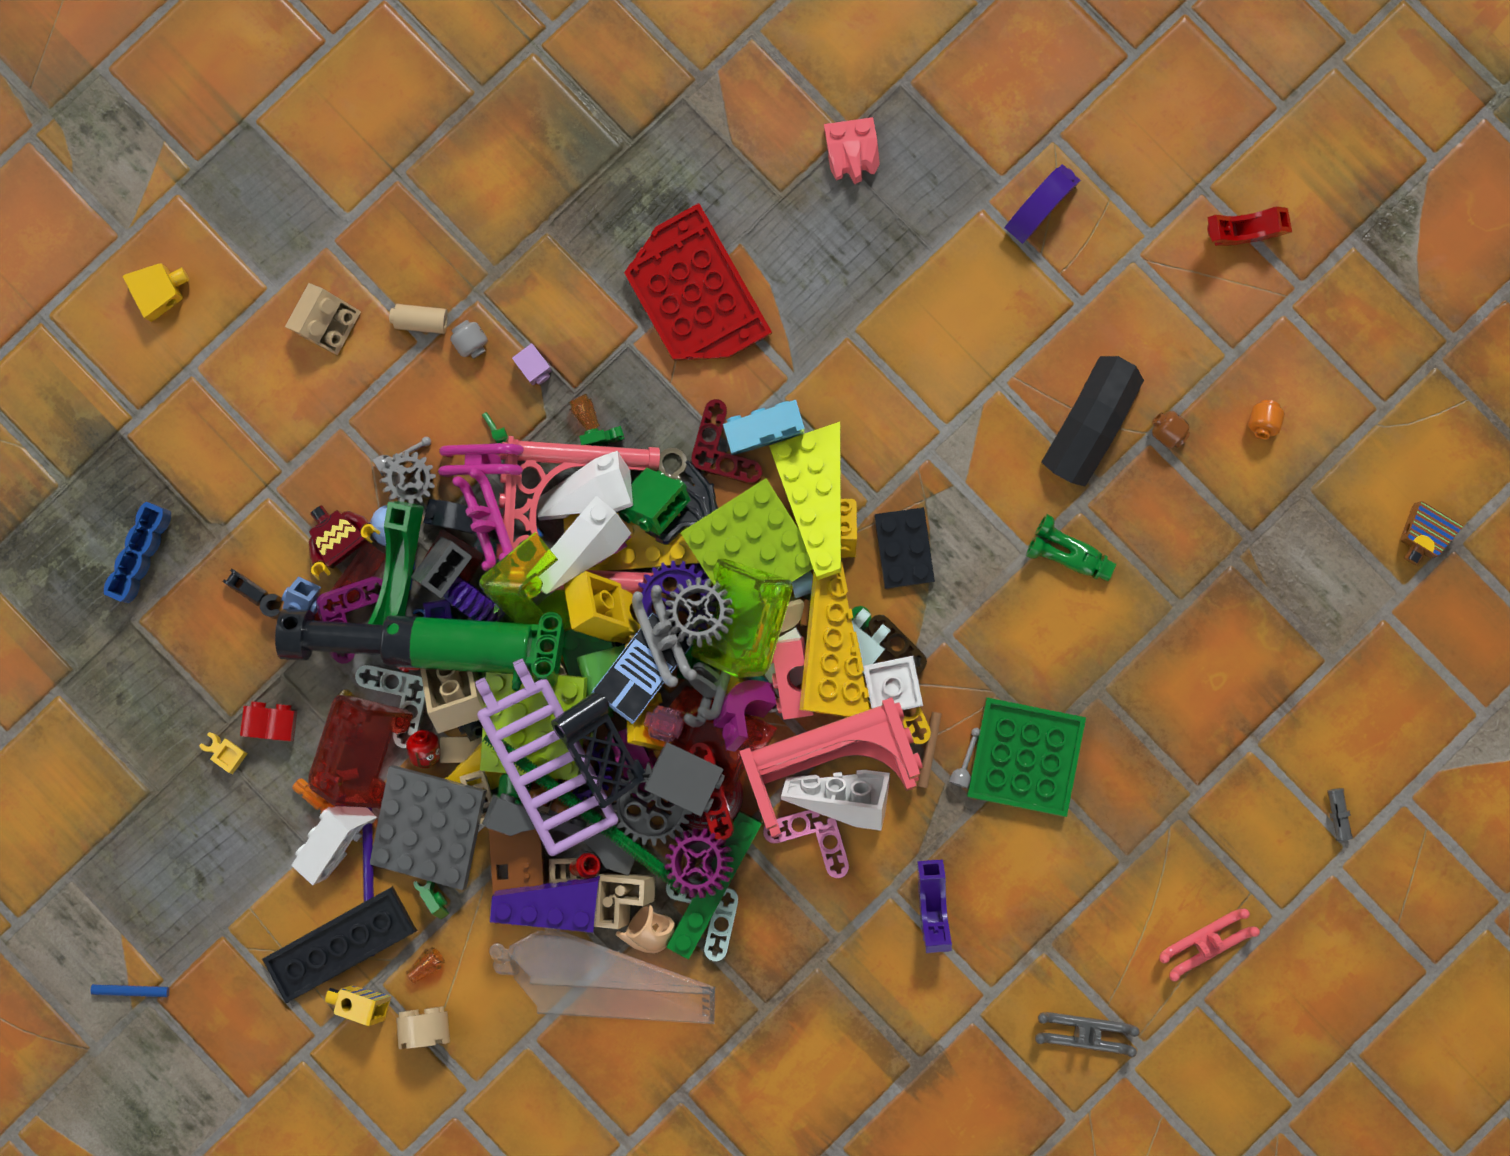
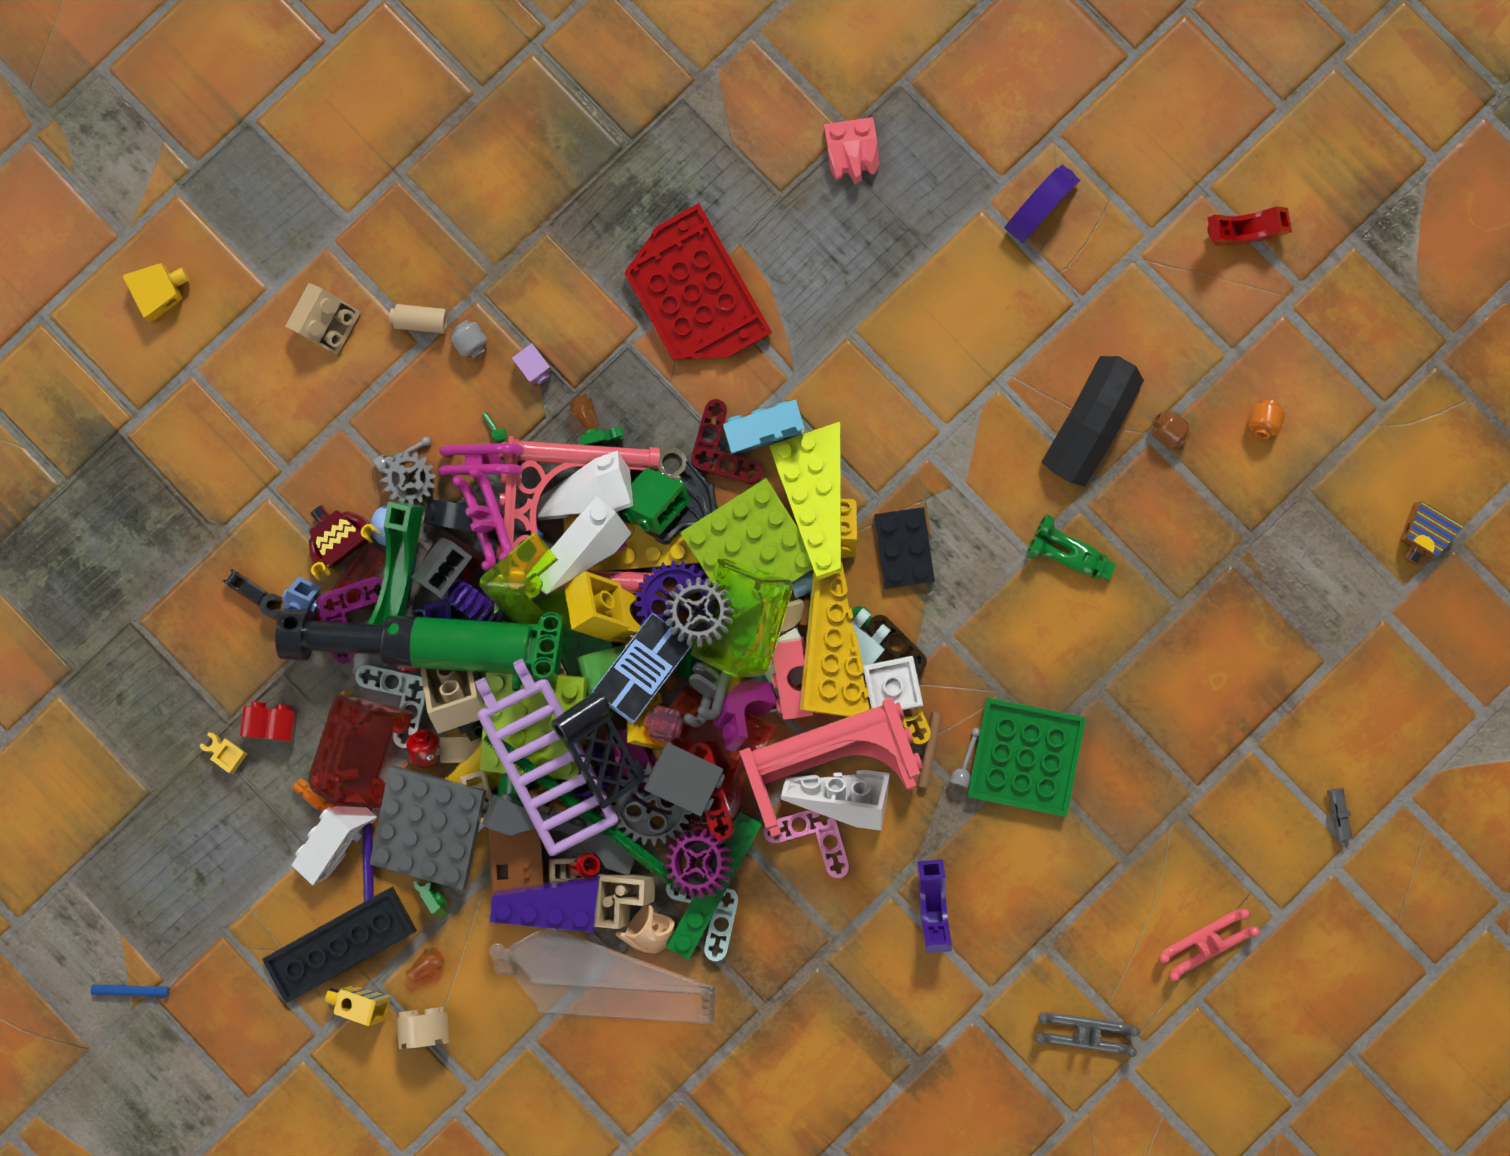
blue brick [104,502,171,603] -> none
light grey piece [632,585,697,687] -> none

